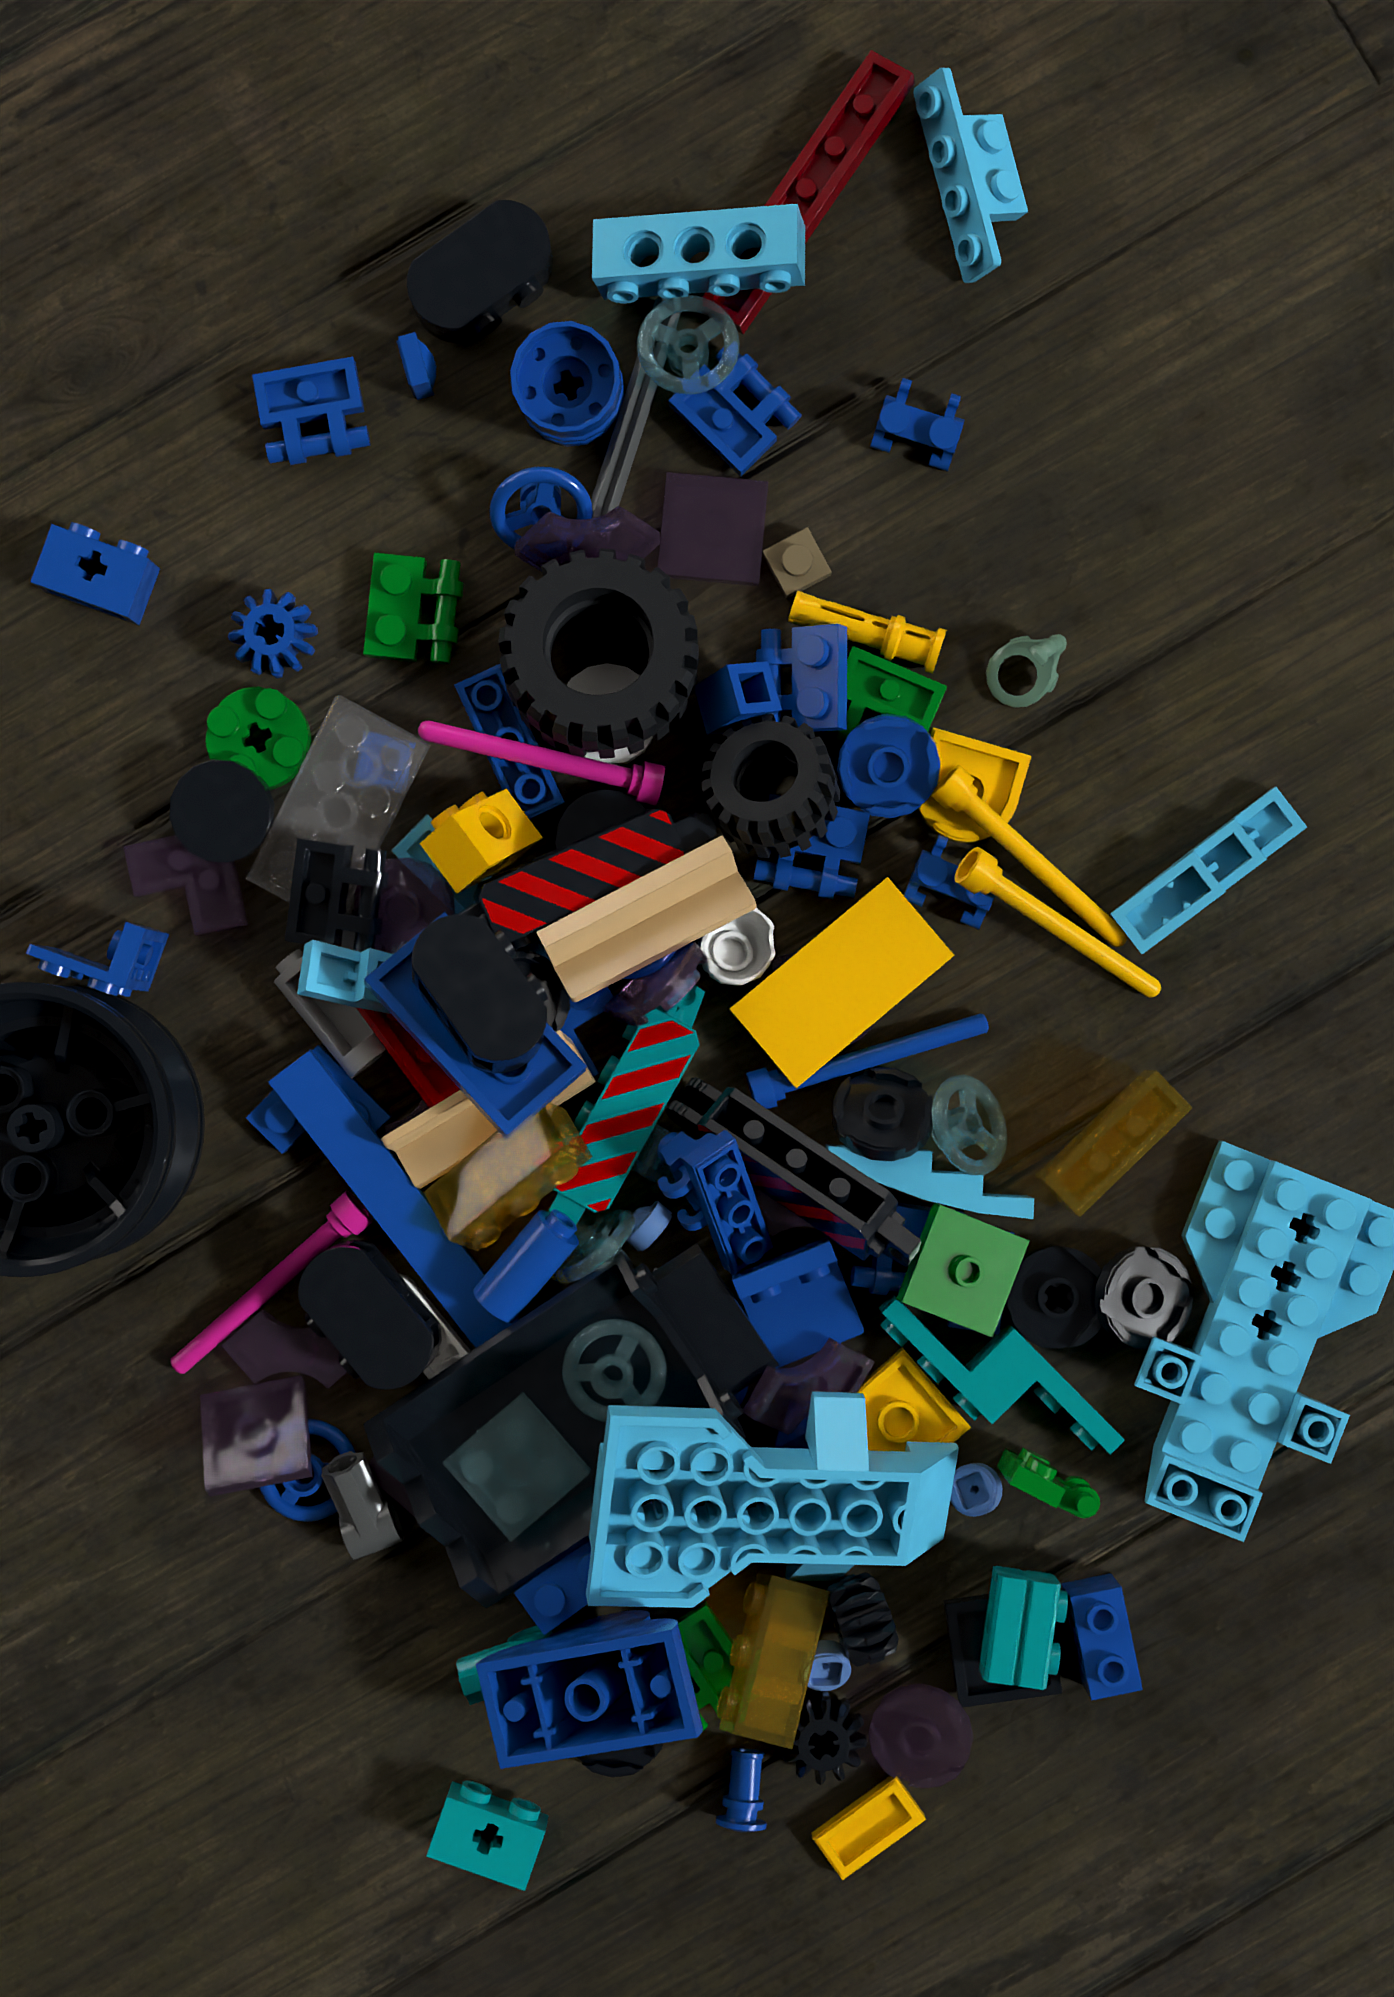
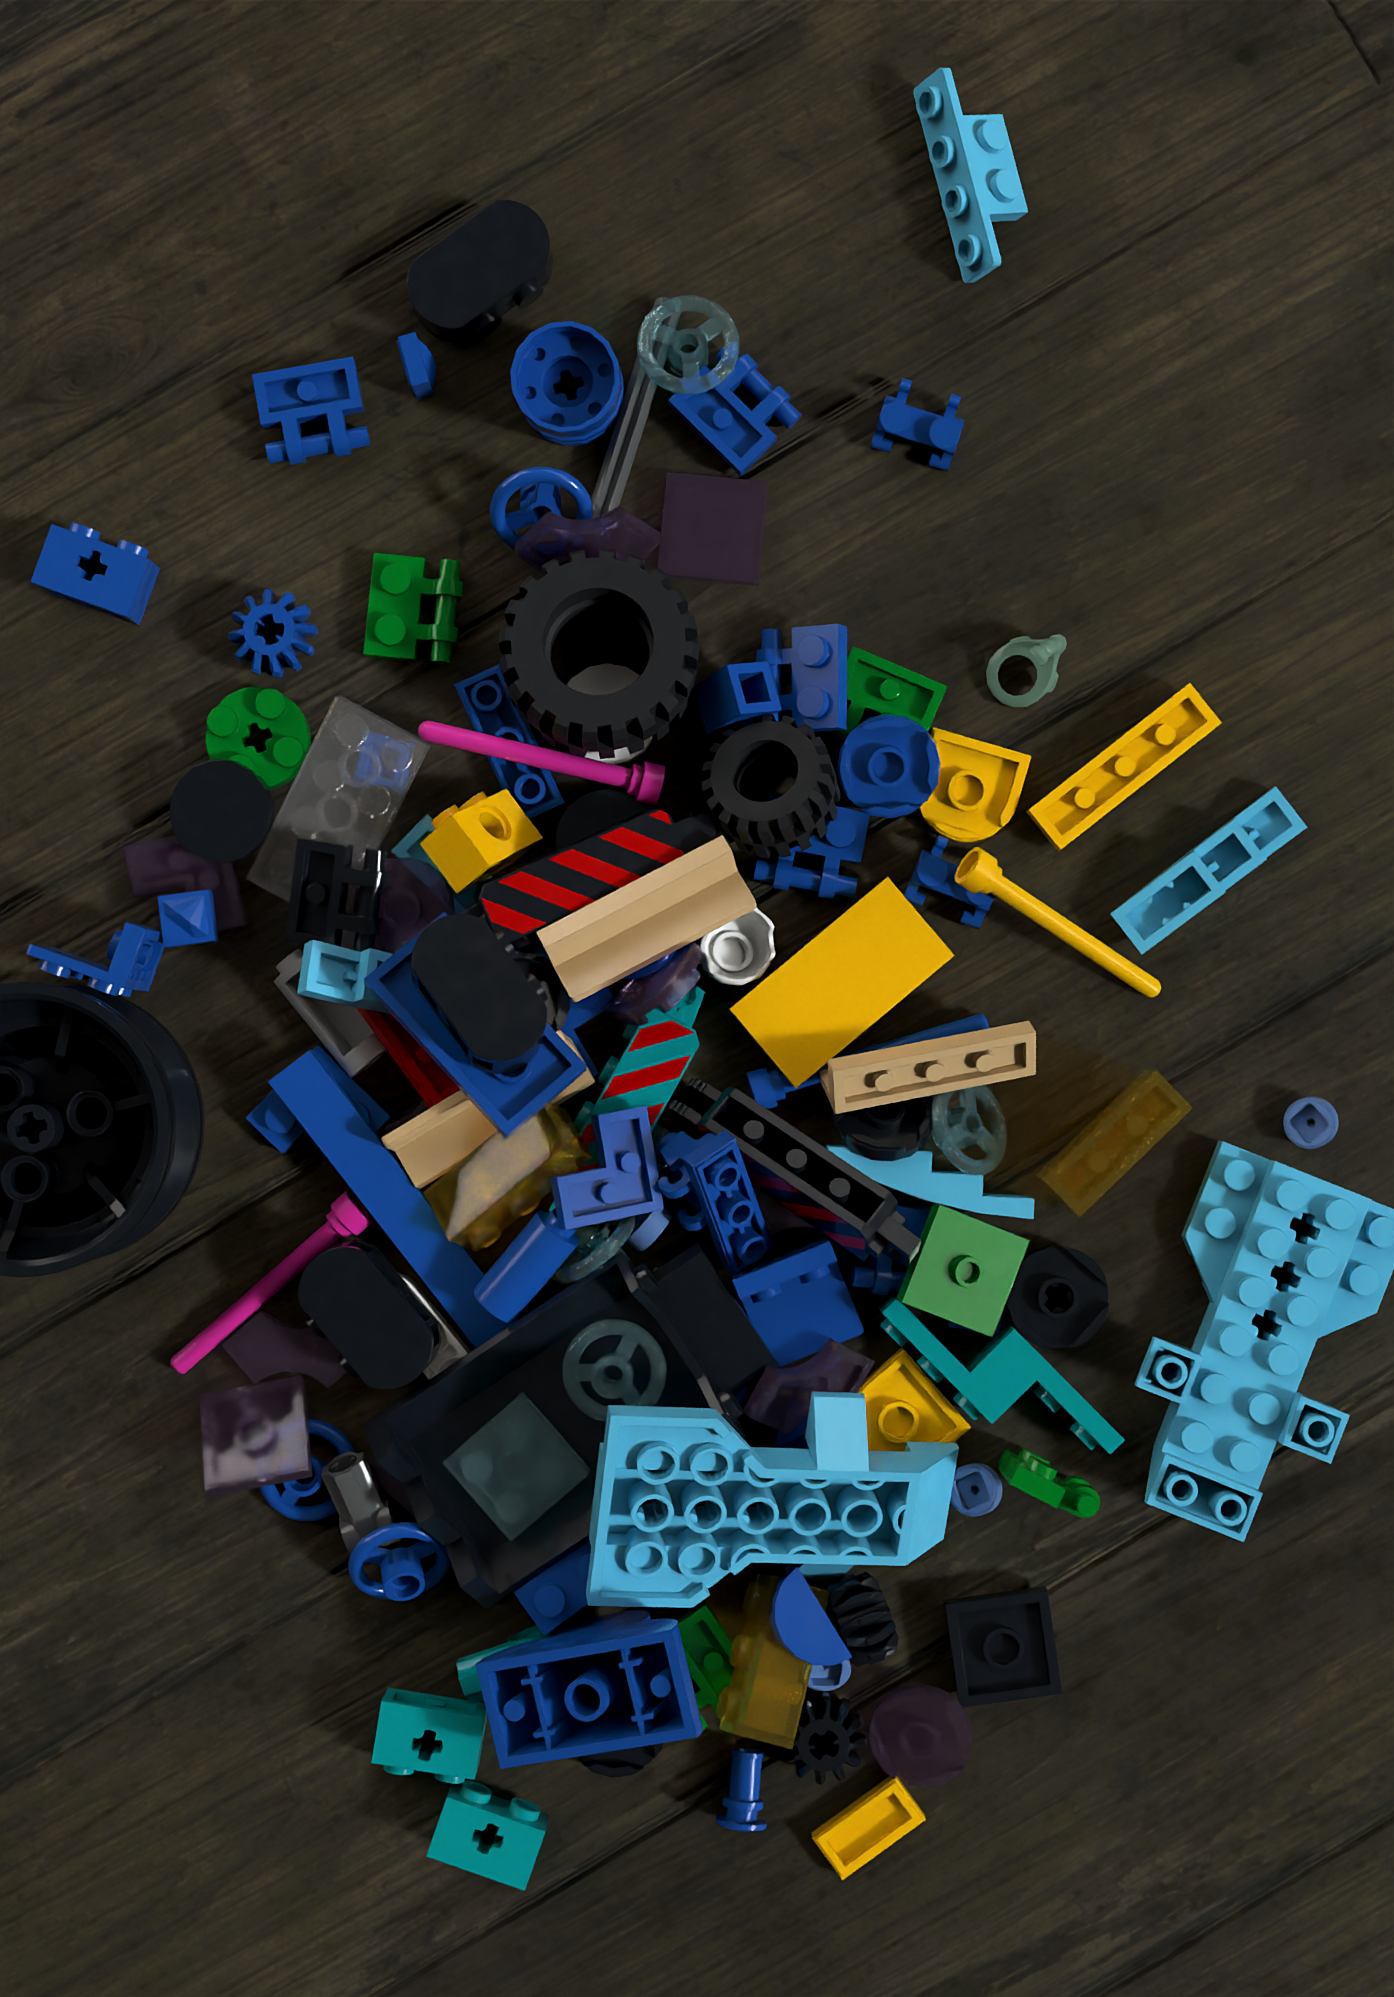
medium azure brick [592,204,805,304] -> none
dark red plate [699,50,915,335] -> none
dark tan plate [762,527,832,599] -> none
yellow pin [788,591,947,674] -> none
yellow piece [931,765,1128,947] -> none
teal brick [979,1566,1068,1690] -> none
blue brick [1061,1573,1143,1701] -> none
black tile [1095,1246,1193,1349] -> none
none -> blue tile [157,889,219,948]
none -> blue piece [348,1522,451,1601]
none -> teal brick [371,1687,487,1784]
none -> blue plate [550,1106,664,1230]
none -> blue tile [770,1566,852,1665]
none -> tan panel [820,1021,1036,1114]
none -> yellow plate [1026,683,1222,851]
none -> medium blue tile [1283,1096,1339,1149]

